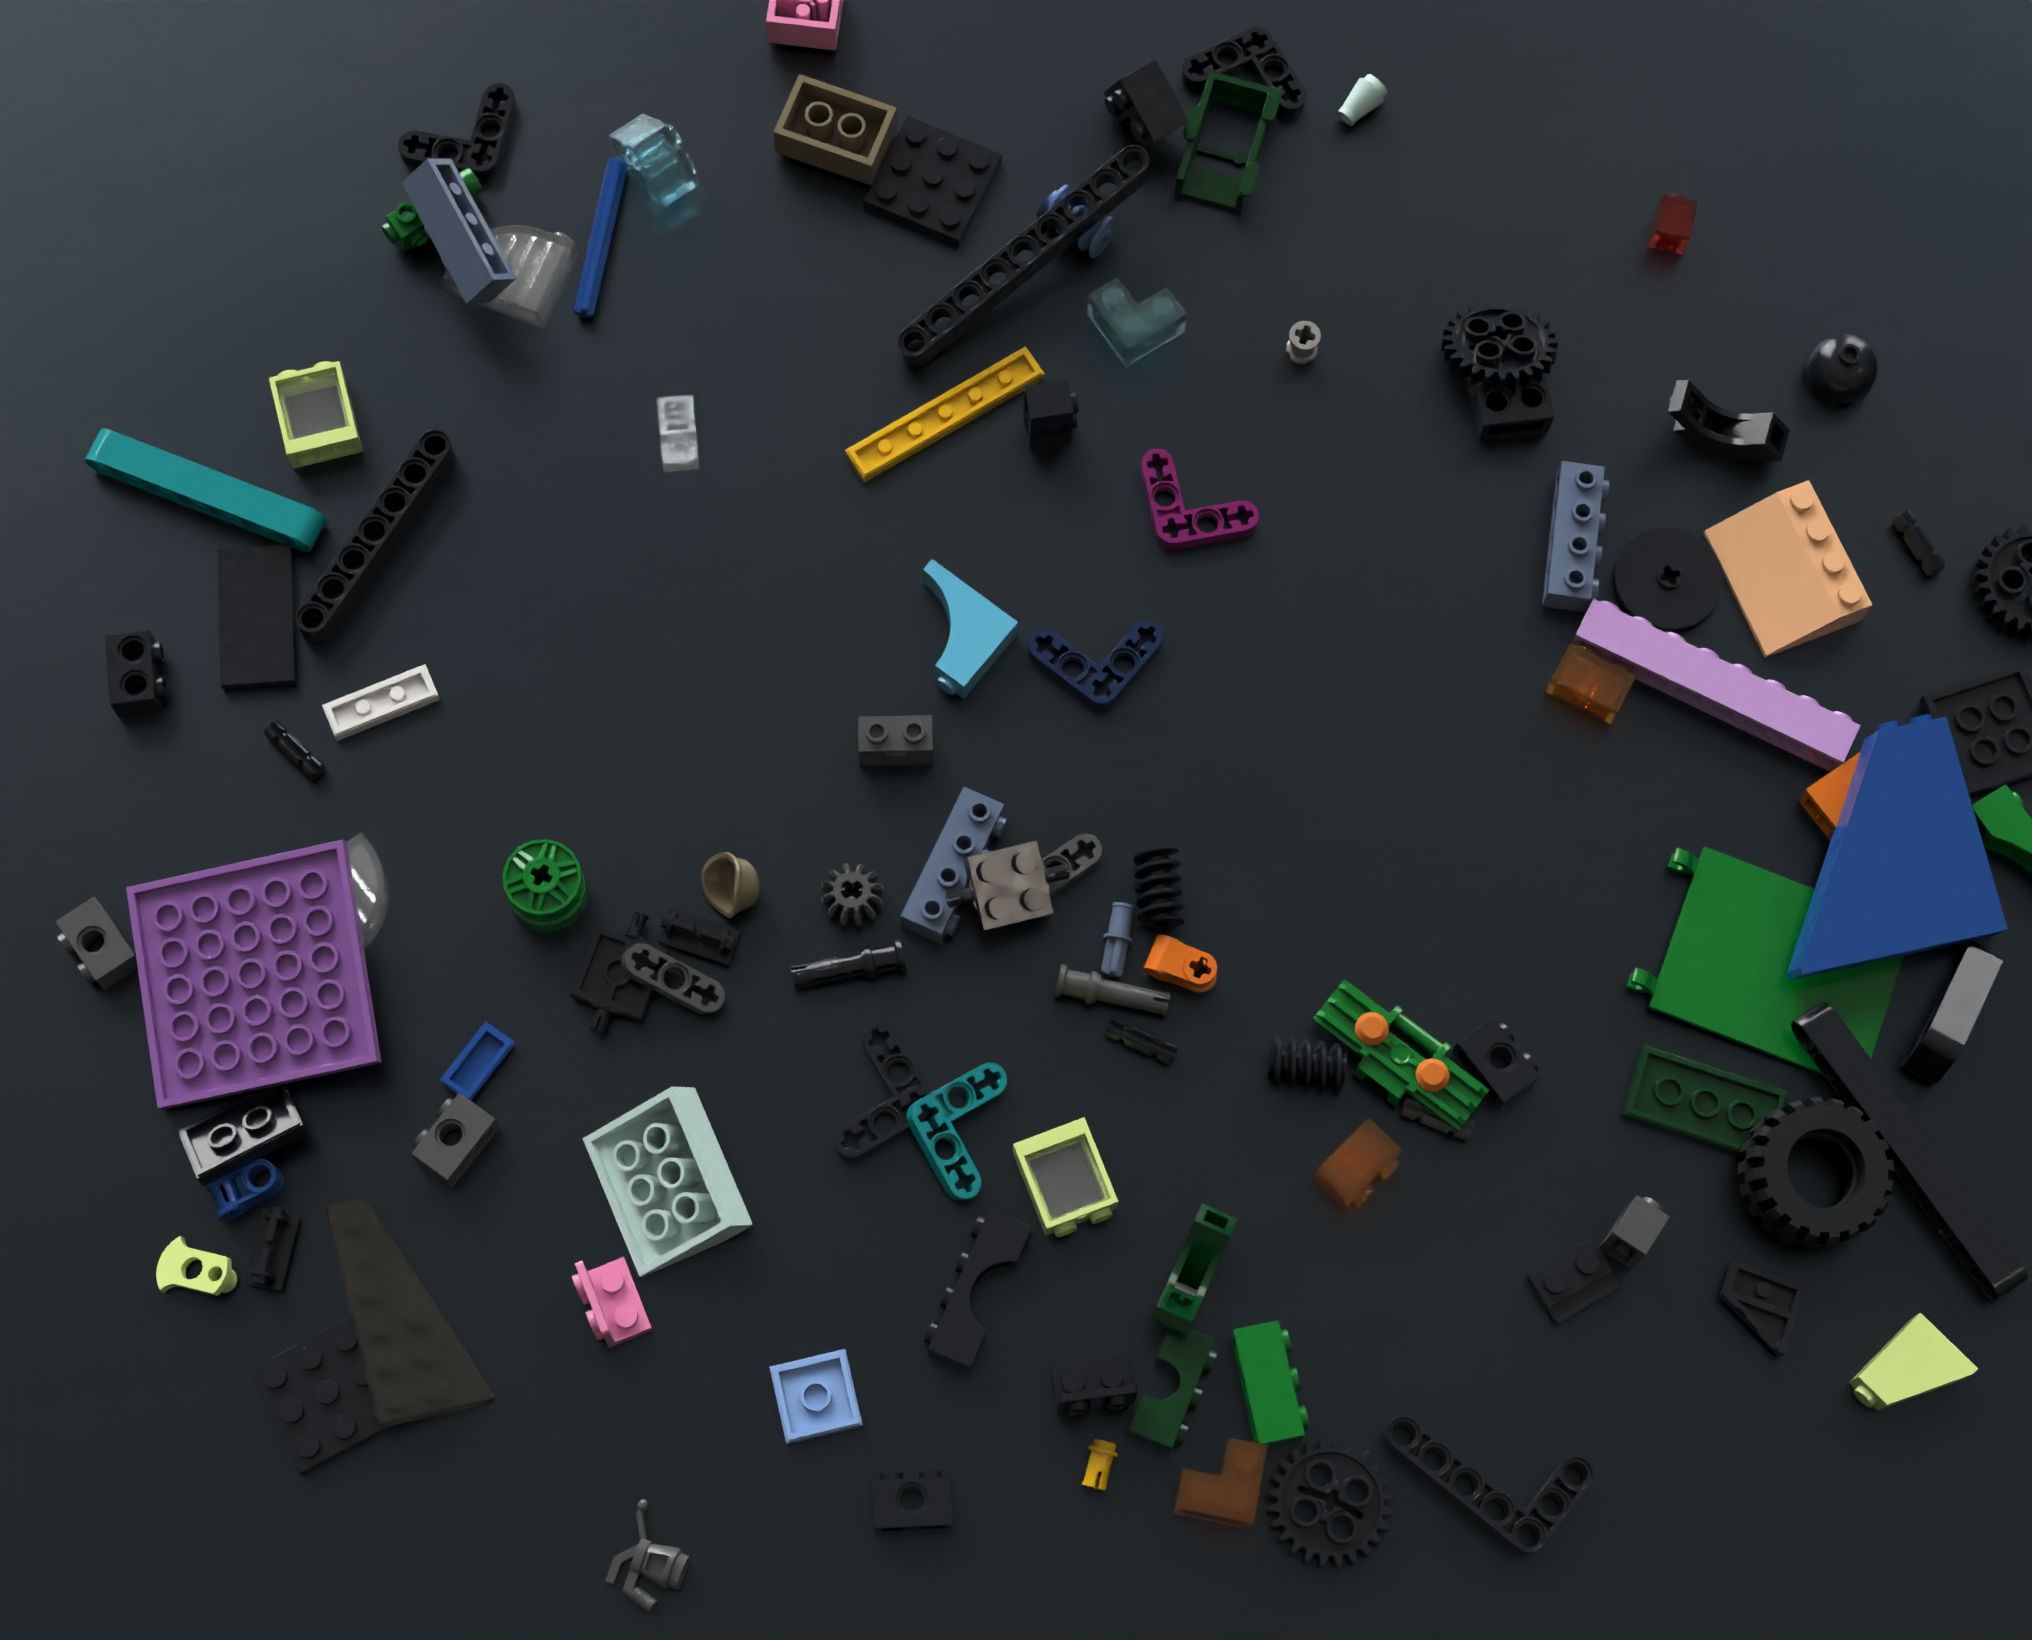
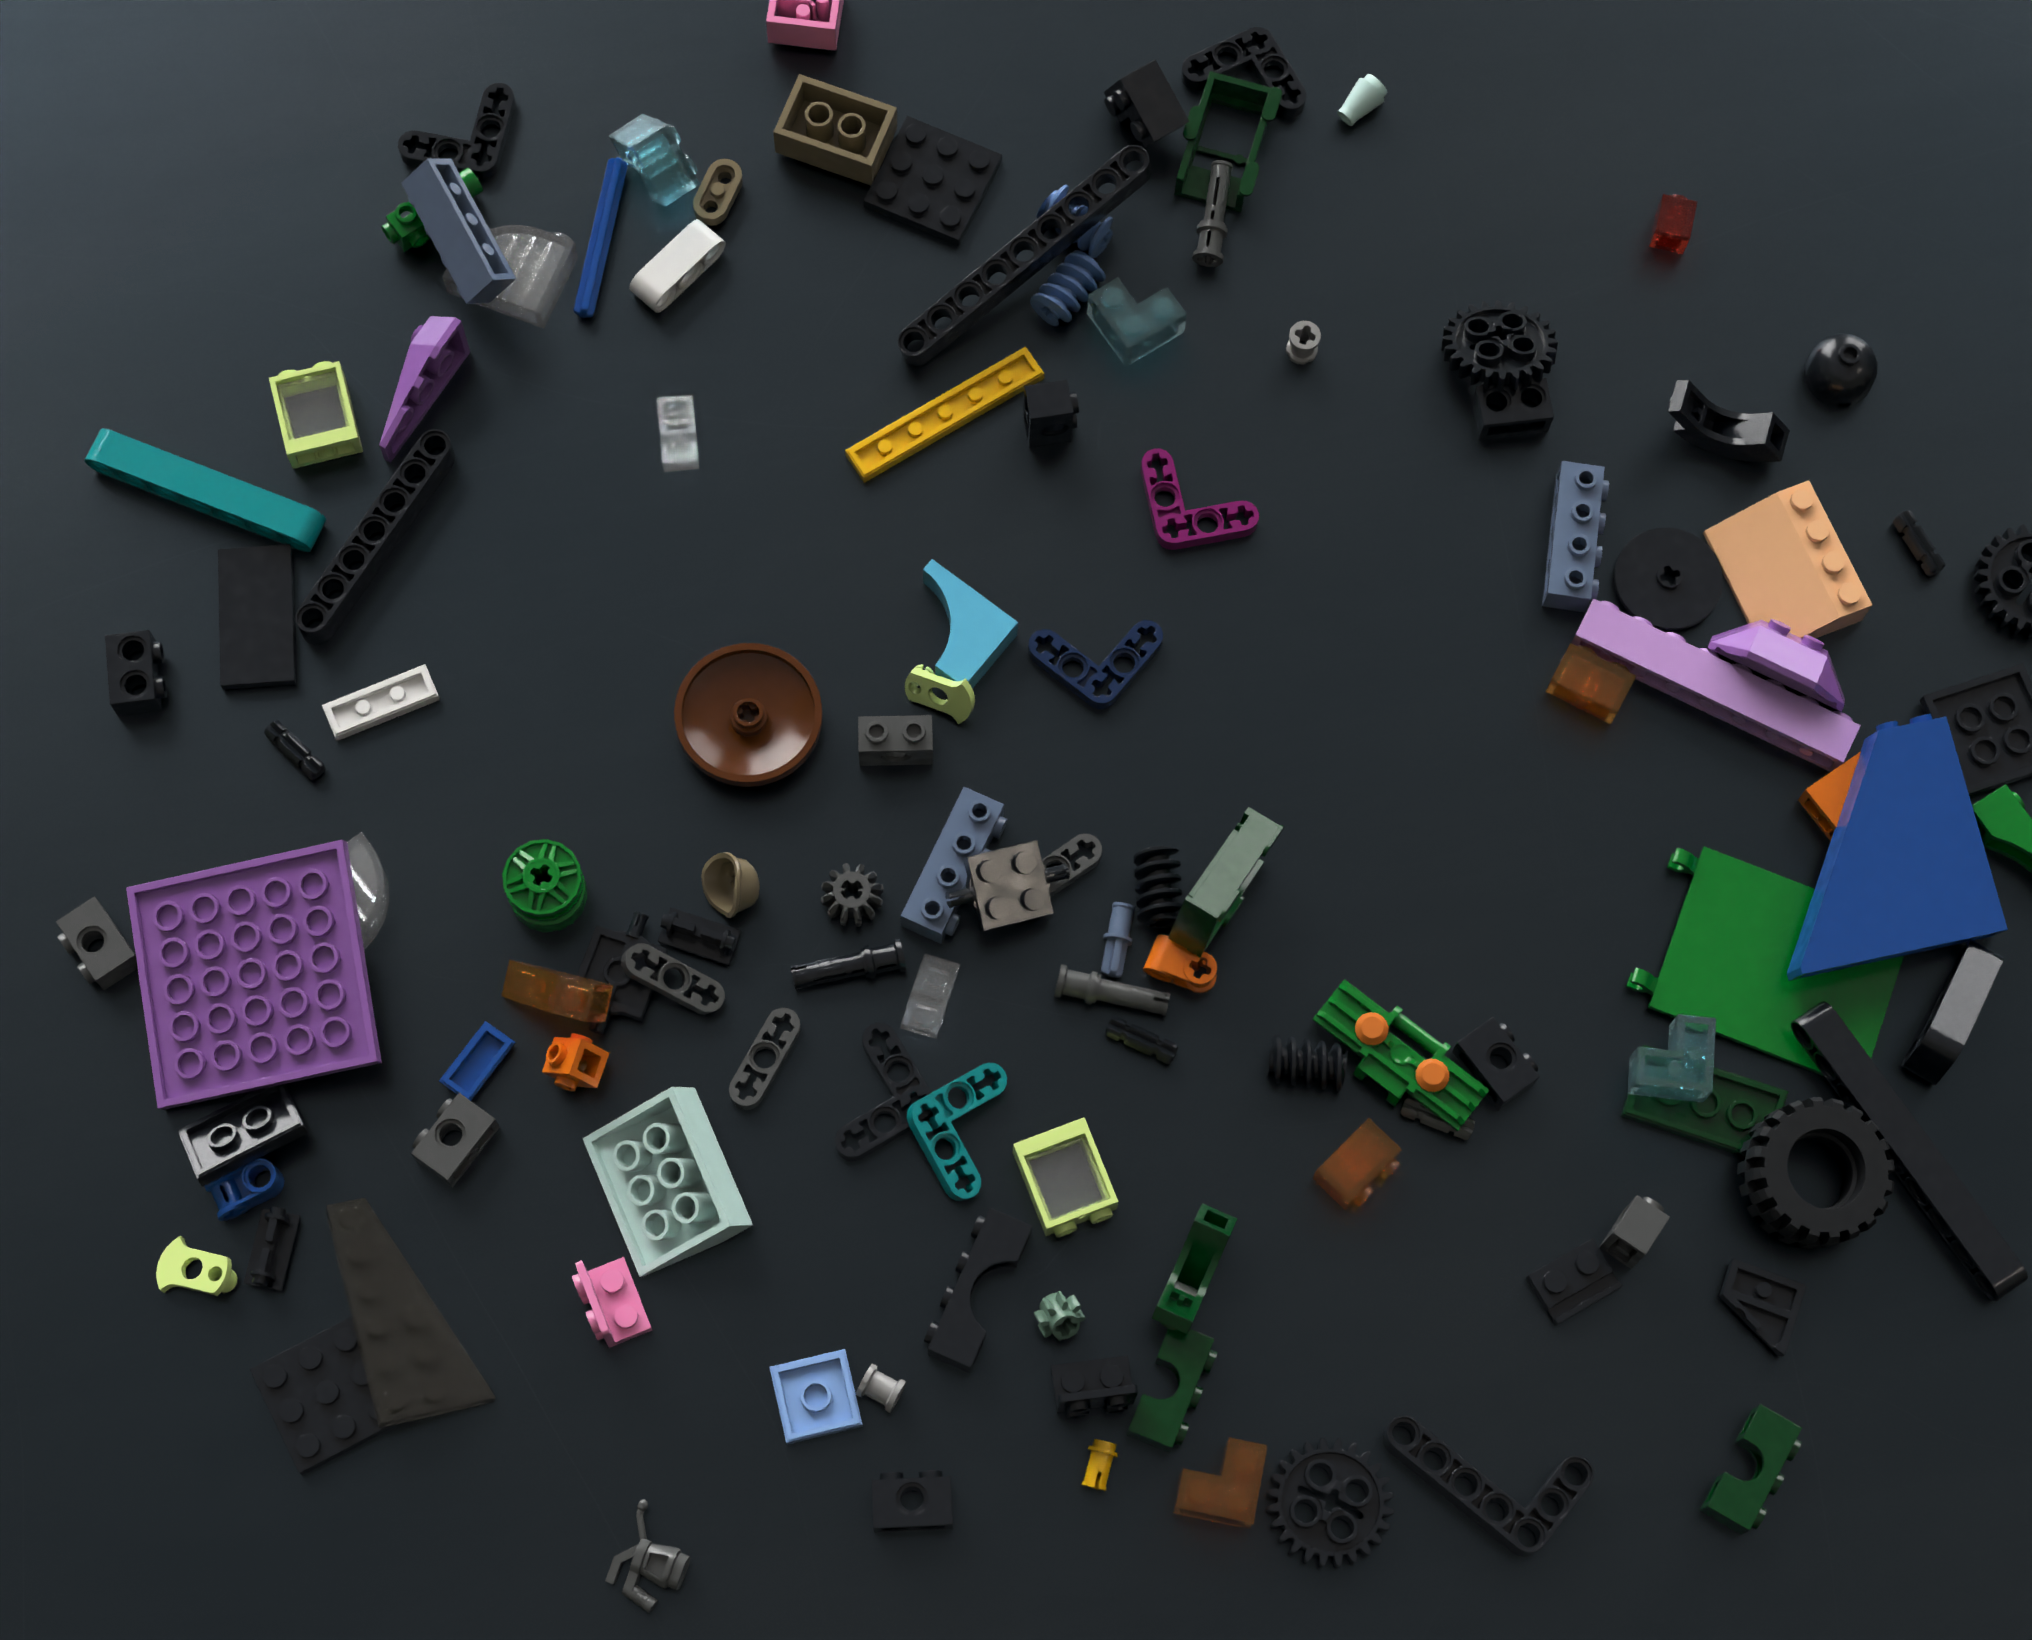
green brick [1230,1320,1309,1450] -> none
yellowish green slope [1849,1313,1978,1411] -> none
none -> medium lavender wedge [379,316,470,463]
none -> clear orange slope [502,960,613,1022]
none -> orange brick [542,1033,610,1091]
none -> white beam [629,219,726,313]
none -> reddish brown dish [674,643,822,787]
none -> dark tan plate [693,159,743,226]
none -> dark grey beam [729,1008,801,1110]
none -> light grey bush [856,1363,907,1413]
none -> clear slope [900,954,960,1039]
none -> yellowish green piece [905,664,975,724]
none -> medium blue piece [1030,250,1106,326]
none -> sand green gear [1034,1291,1085,1341]
none -> piece [1168,807,1284,957]
none -> dark grey pin [1192,160,1233,267]
none -> clear light blue brick [1627,1014,1716,1103]
none -> dark green arch [1700,1404,1802,1535]
none -> medium lavender wedge [1707,619,1845,712]

